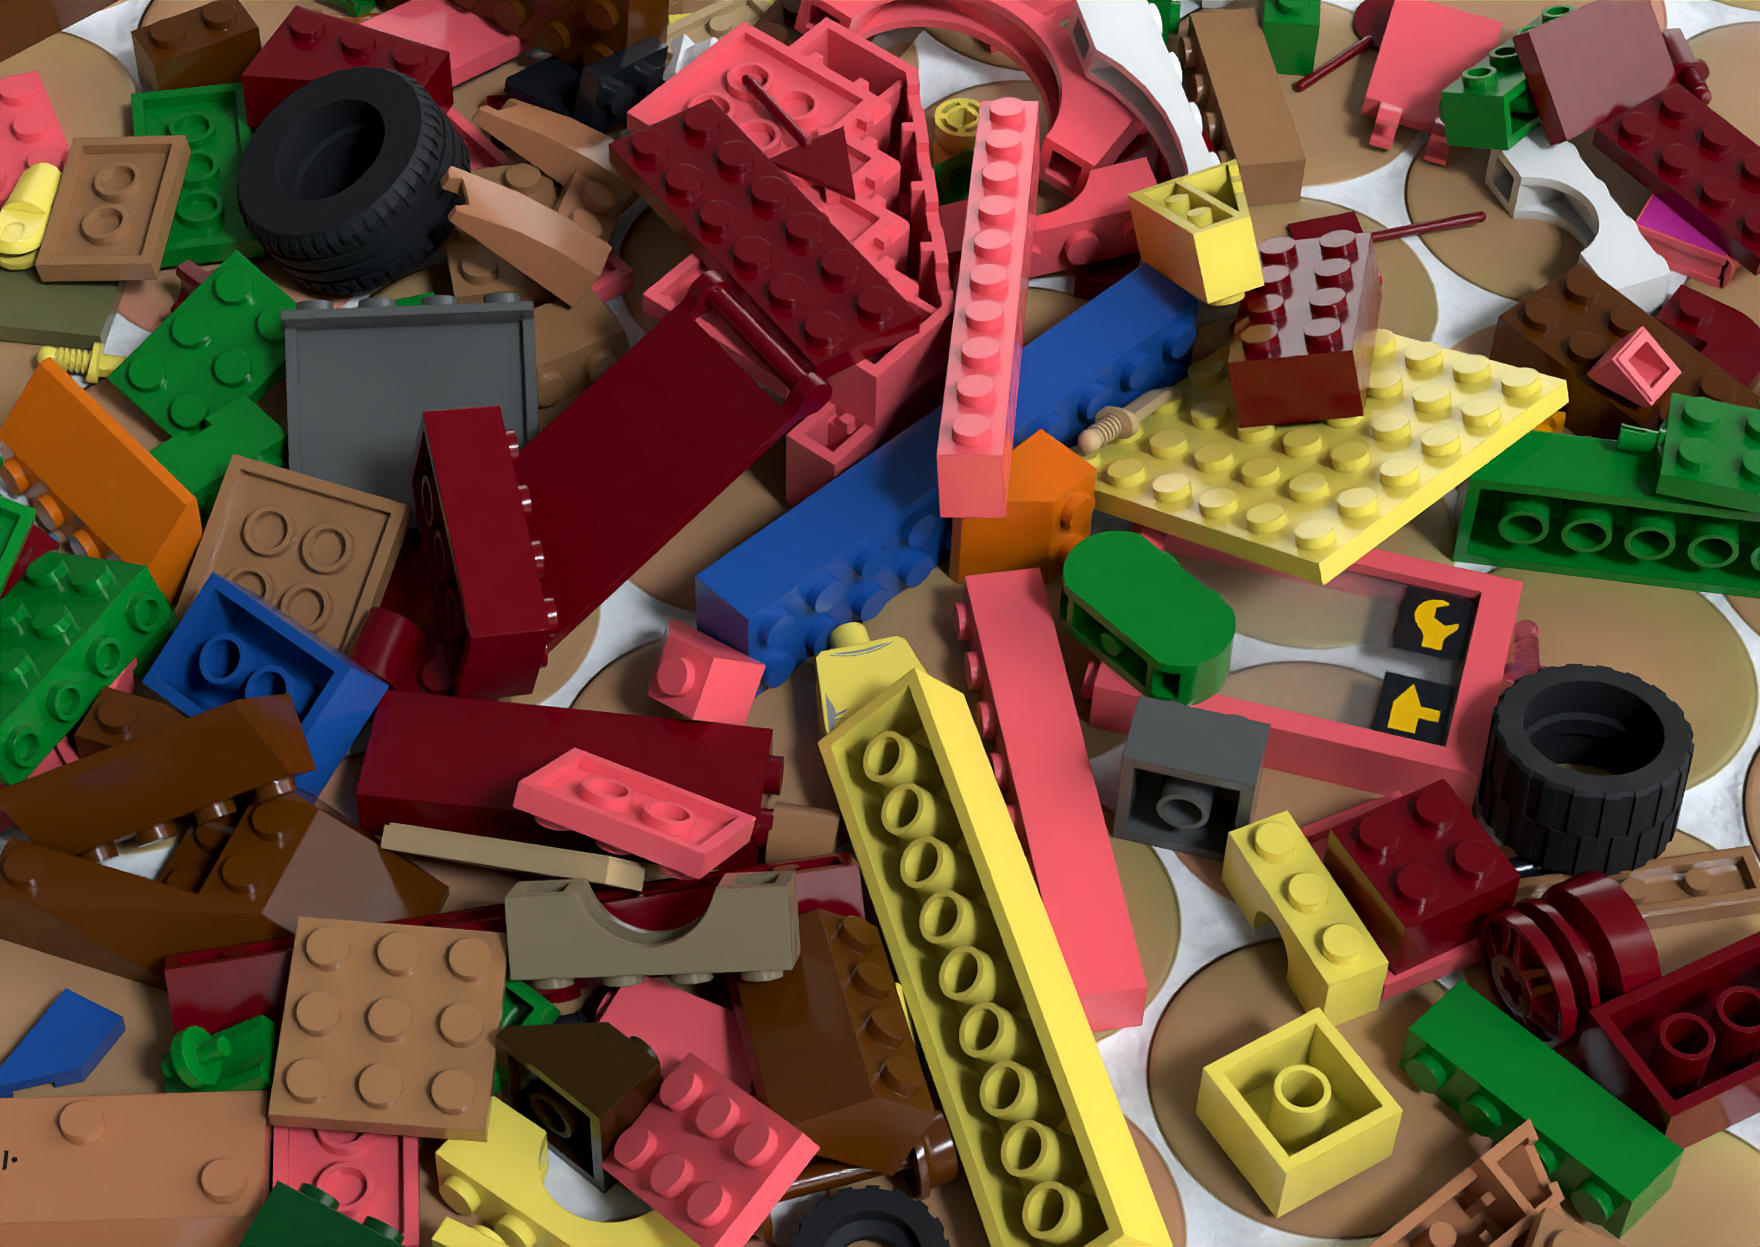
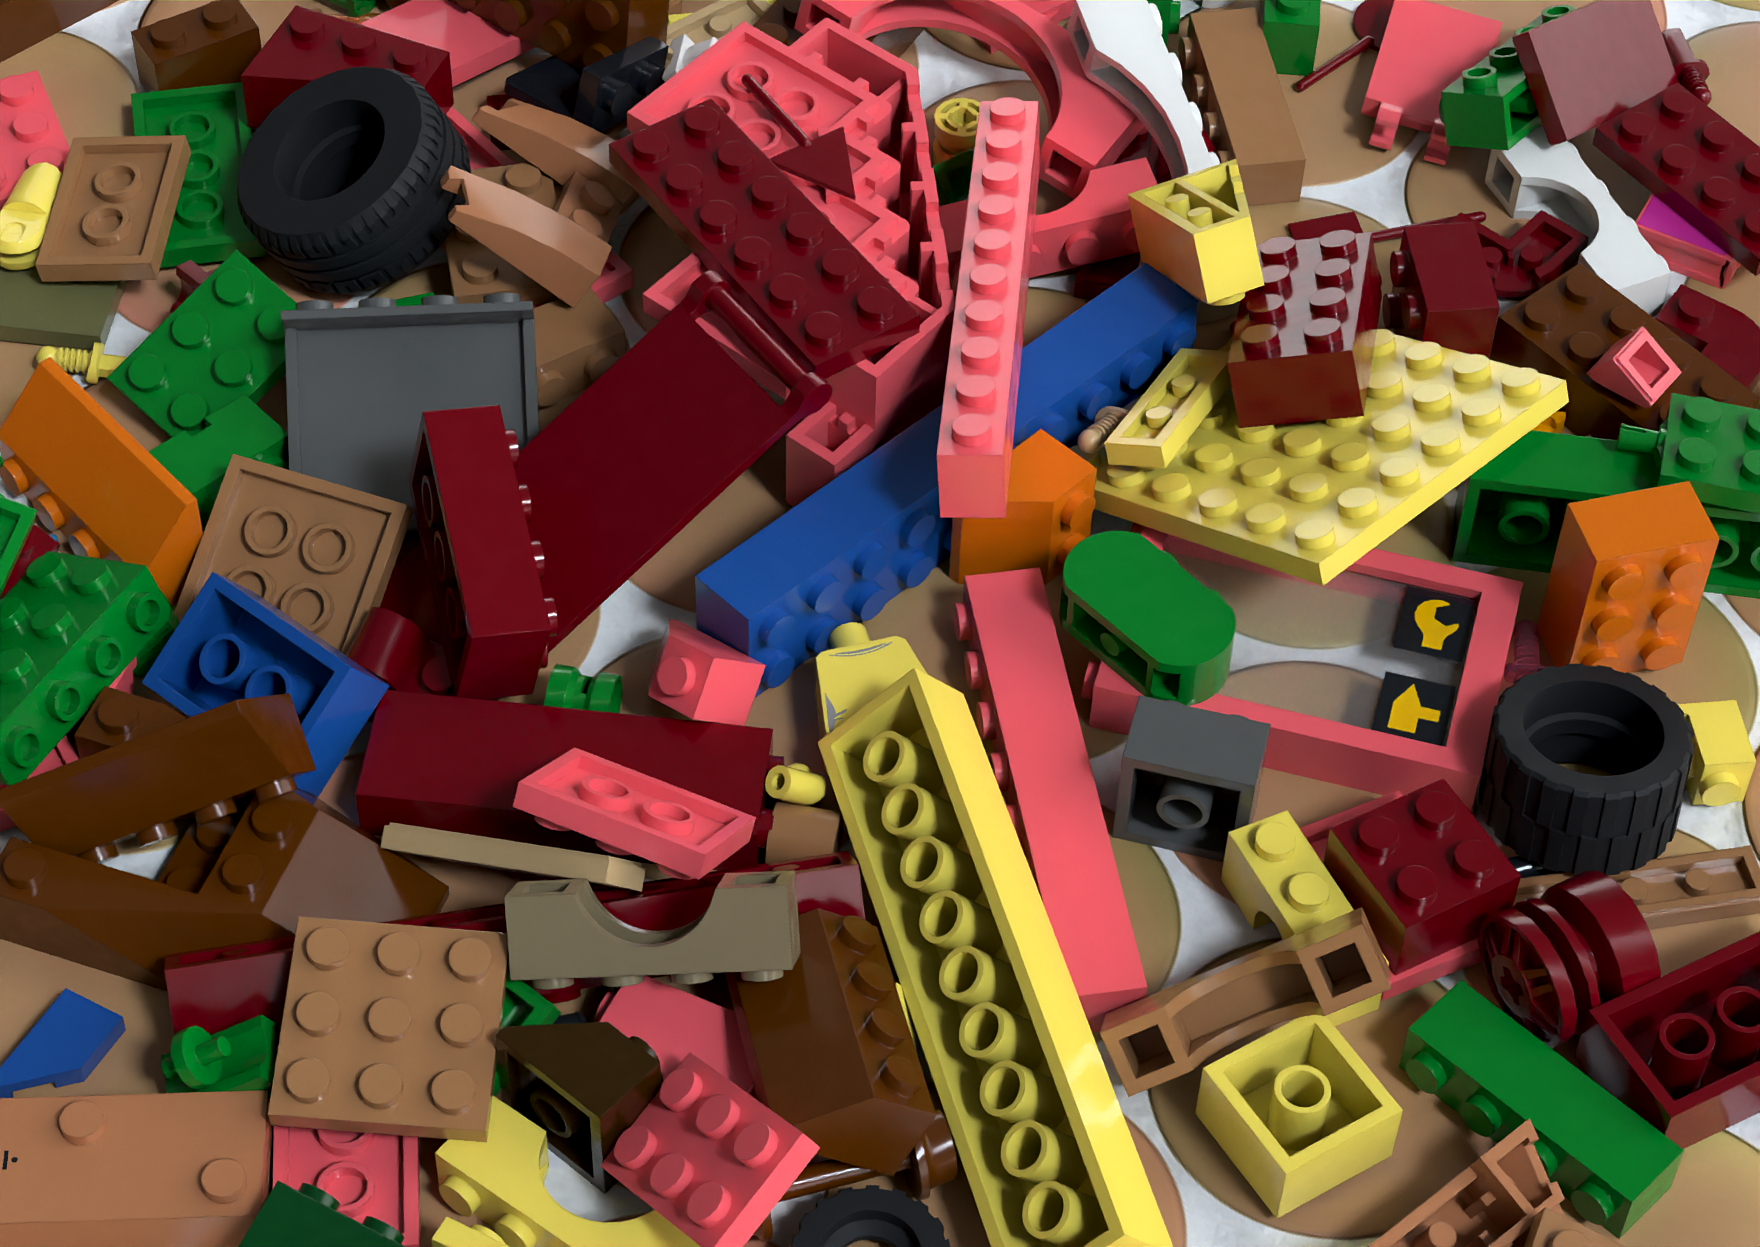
none -> green wheel [544,664,623,713]
none -> light yellow arm [765,763,827,807]
none -> medium nougat arch [1100,907,1391,1097]
none -> light yellow plate [1104,348,1231,471]
none -> dark red brick [1382,222,1500,359]
none -> dark red plate [1449,210,1589,298]
none -> orange brick [1536,481,1720,673]
none -> light yellow brick [1678,700,1756,806]

